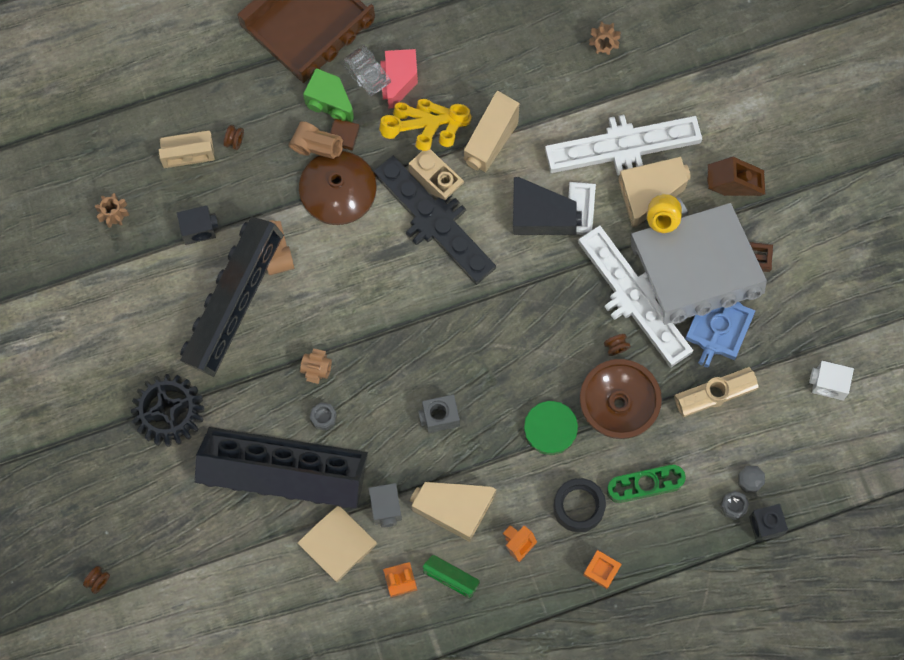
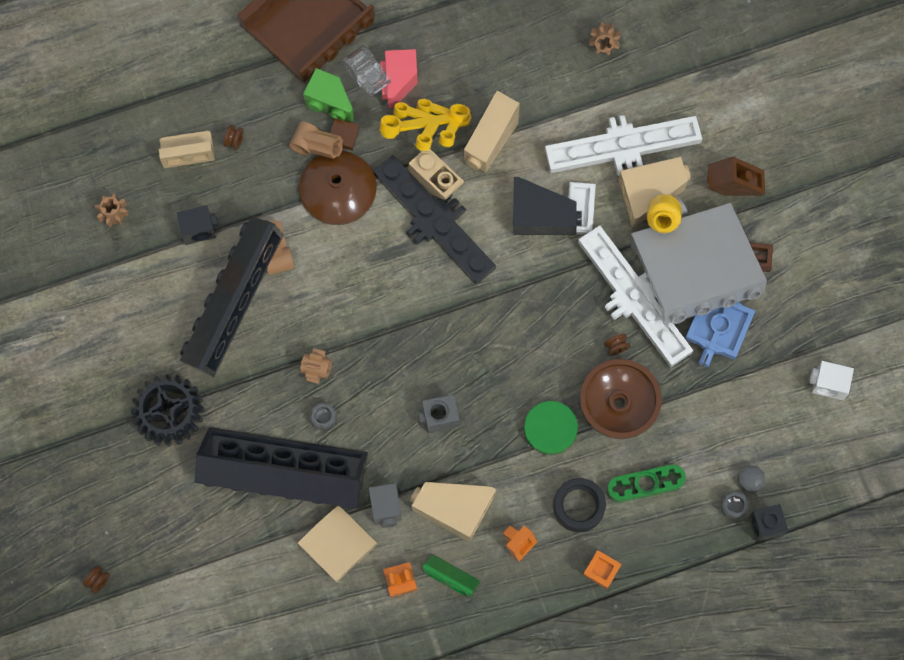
tan piece [674,367,759,418] -> none

